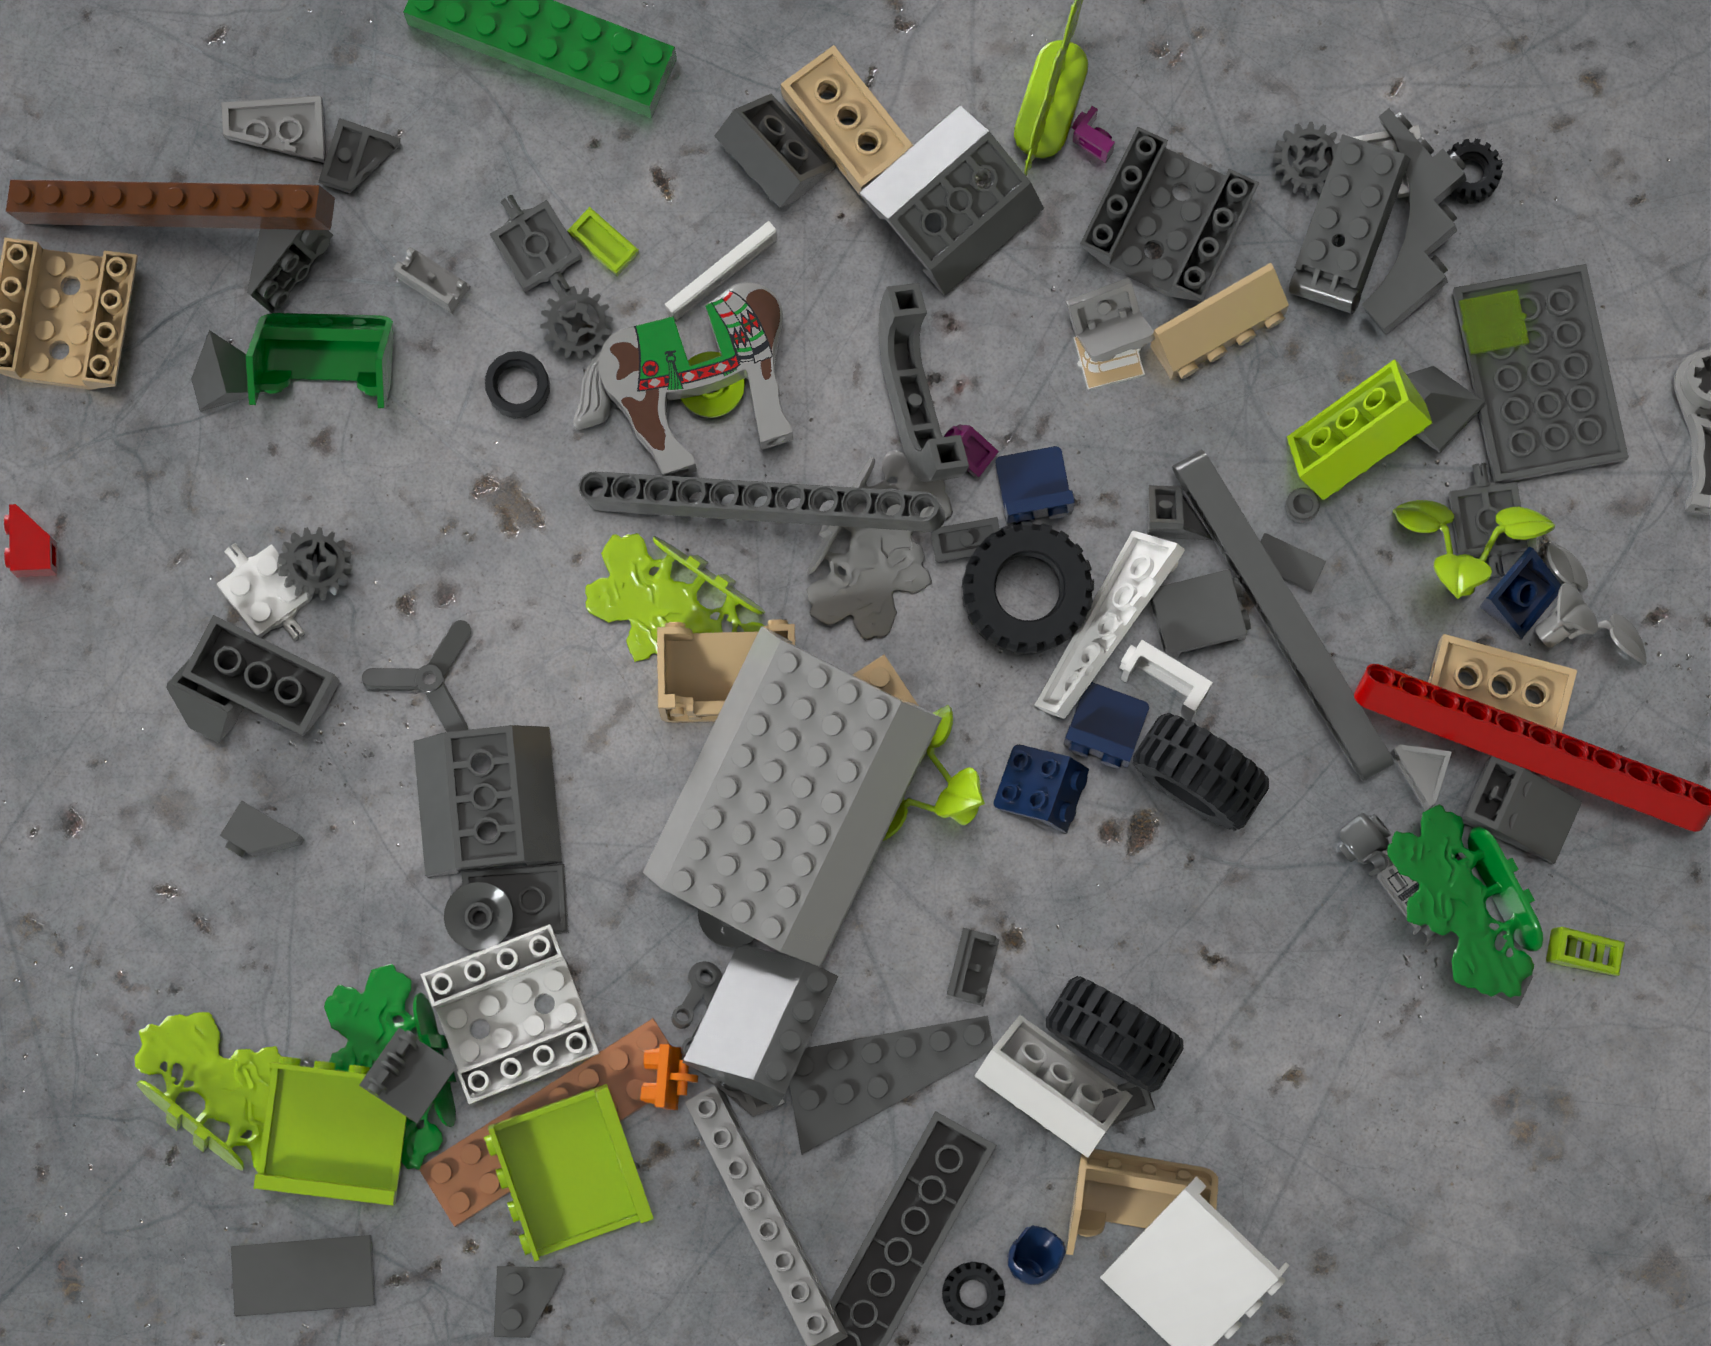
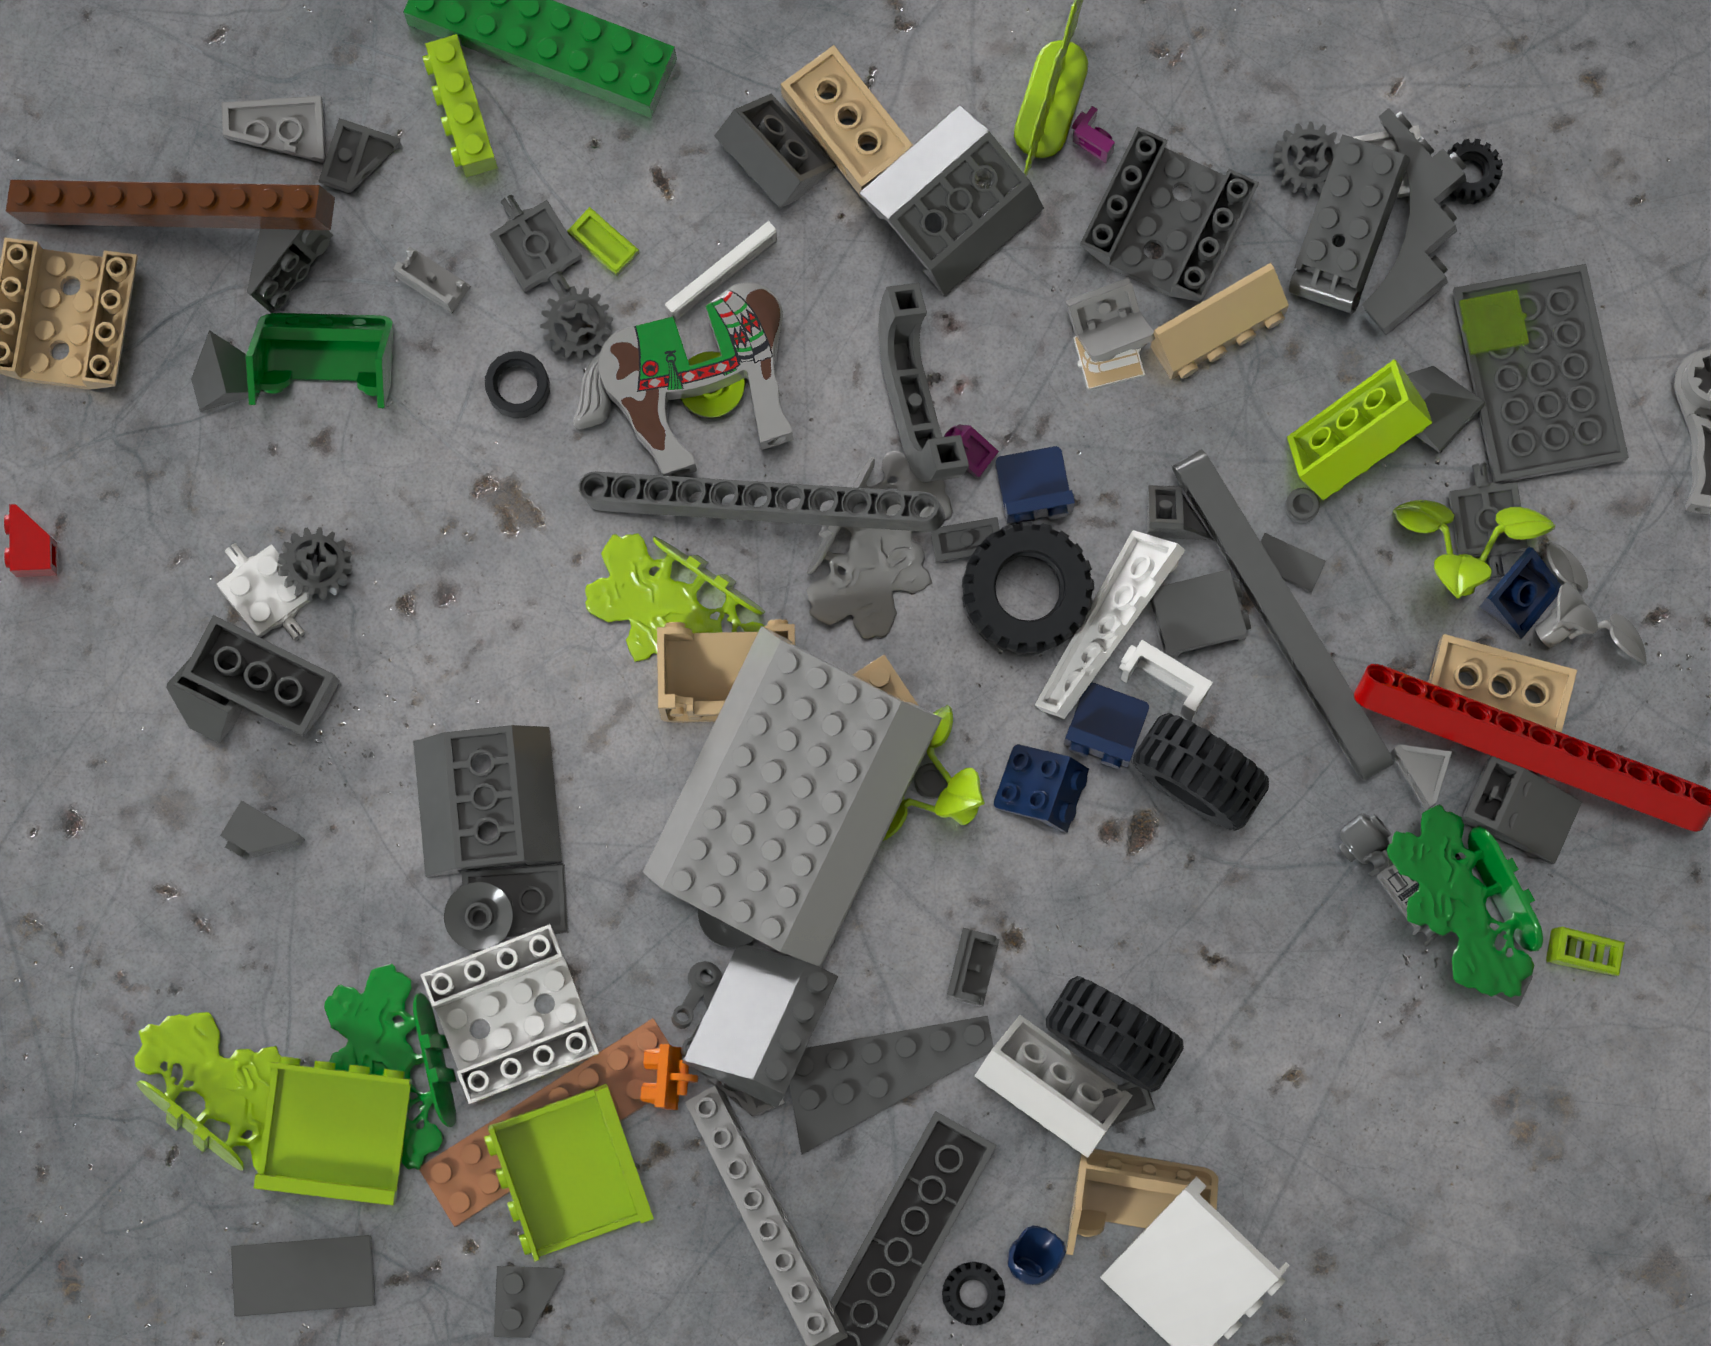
dark grey hinge [359,1028,457,1124] -> none
dark grey piece [362,620,471,732] -> none
none -> lime brick [422,34,498,178]
none -> dark grey tile [914,763,948,799]

